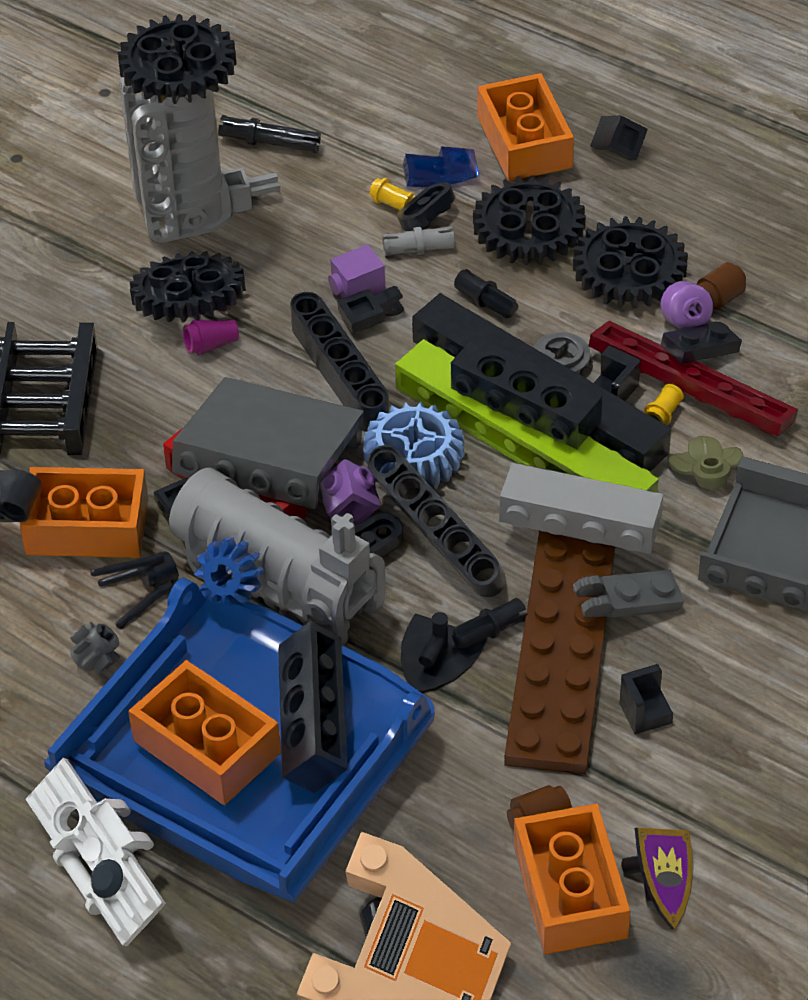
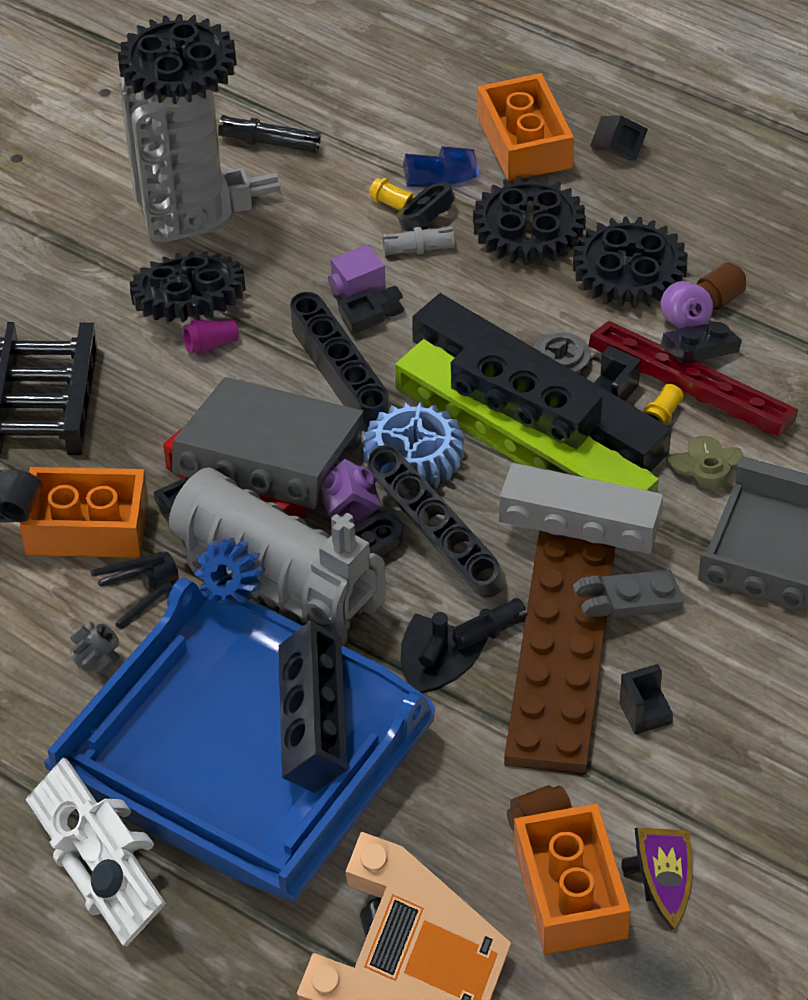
orange brick [128,660,281,806] -> none
black axle [454,269,519,318] -> none

